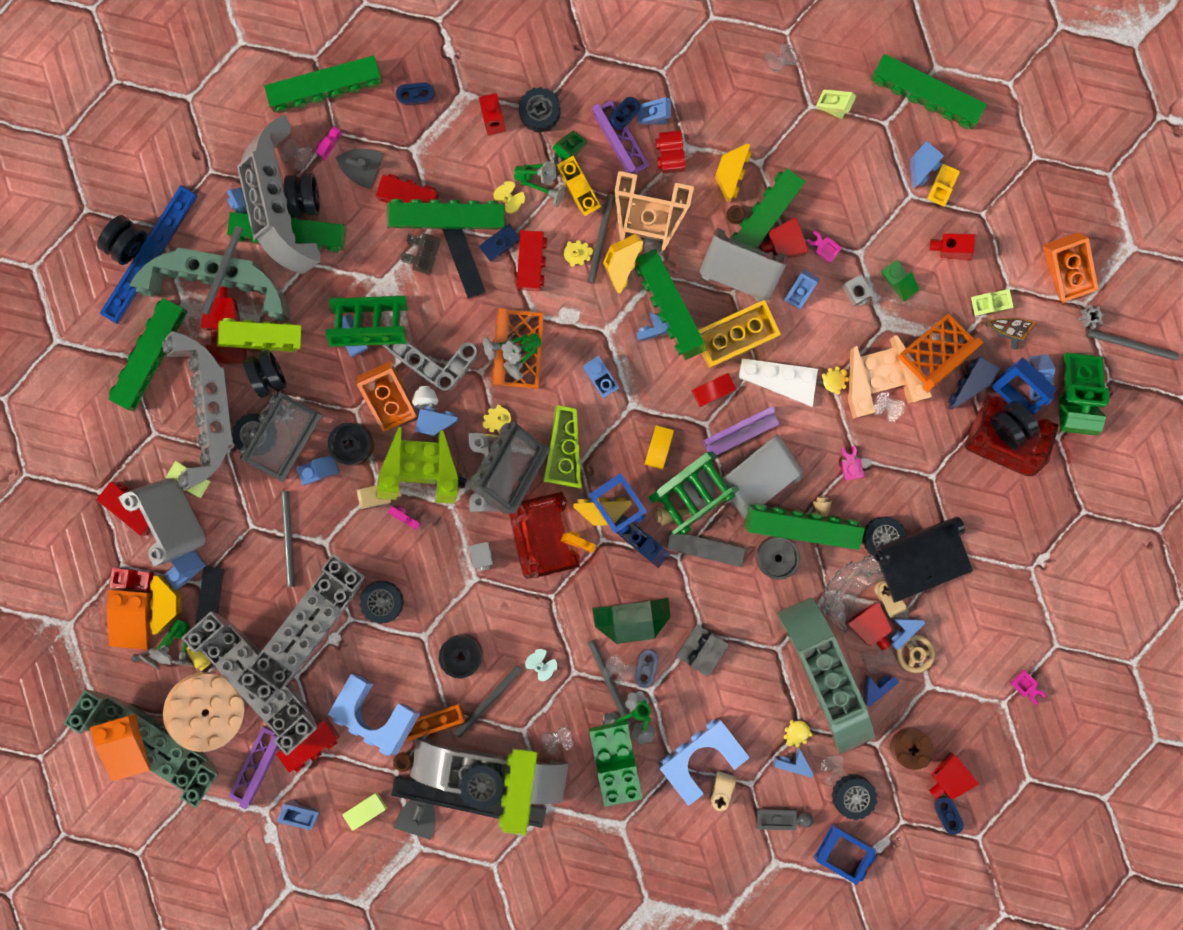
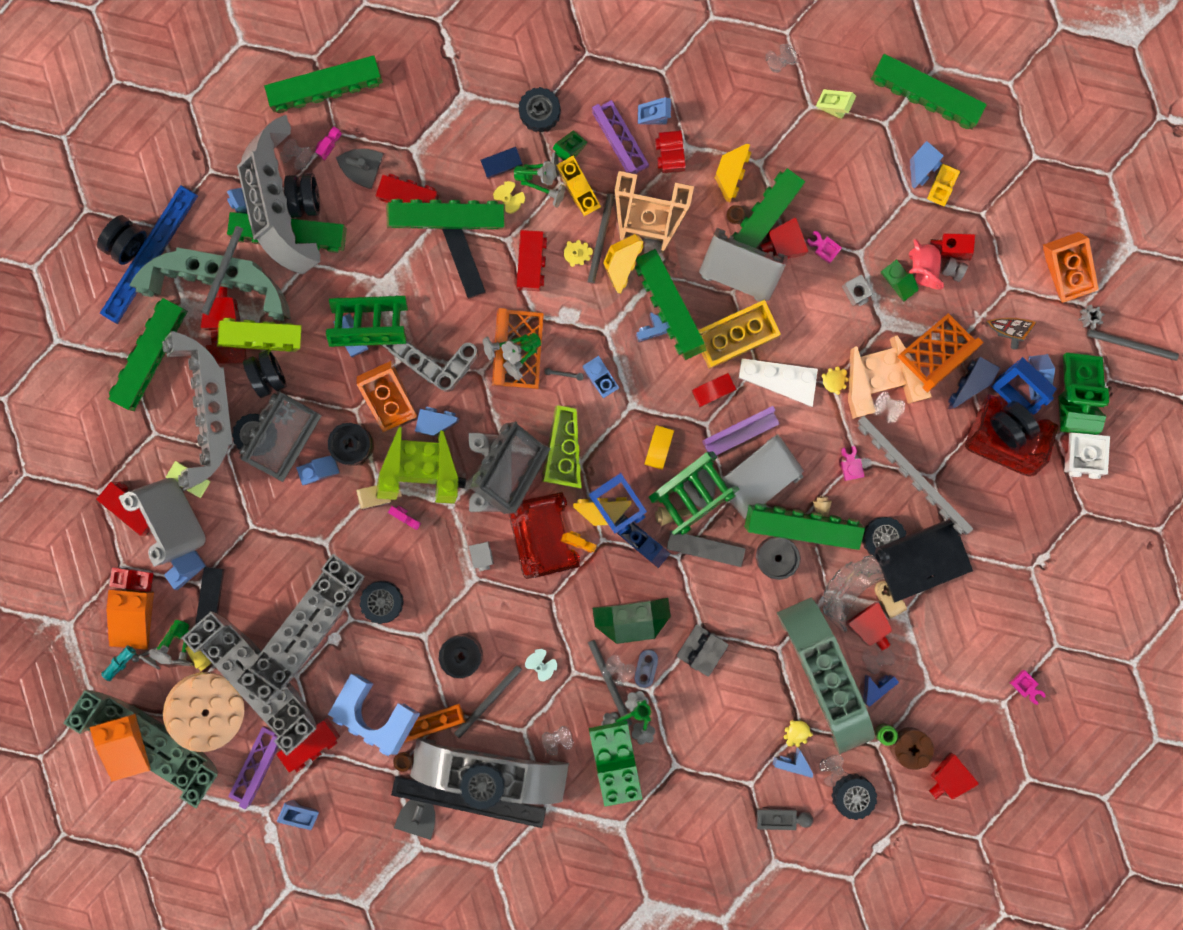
yellow slope [150,575,182,634] -> none
dark grey piece [281,491,295,587] -> none
yellowish green slope [342,792,387,831] -> none
dark blue plate [396,83,434,105] -> none
clear smoke plate [401,233,442,276] -> none
white cone [412,386,439,409] -> none
red torso [478,93,506,136] -> none
dark blue plate [479,224,520,262] -> none
light yellow piece [483,405,511,433] -> none
lime wedge [499,749,537,836] -> none
dark blue plate [609,97,641,130] -> none
light blue arch [659,718,750,806] -> none
tan piece [711,771,736,811] -> none
medium blue slope [784,269,820,309] -> none
blue window [814,823,876,885] -> none
medium blue slope [890,618,925,650] -> none
tan piece [896,635,935,673] -> none
dark blue plate [934,796,964,835] -> none
yellowish green slope [971,289,1014,316] -> none
none -> teal pin [101,645,136,681]
none -> dark blue tile [481,147,523,179]
none -> dark grey hinge [544,368,584,381]
none -> light grey plate [857,416,973,535]
none -> bright green brick [875,723,898,746]
none -> coral hair [909,239,944,290]
none -> light grey wheel [942,257,968,282]
none -> white plate [1064,433,1110,479]

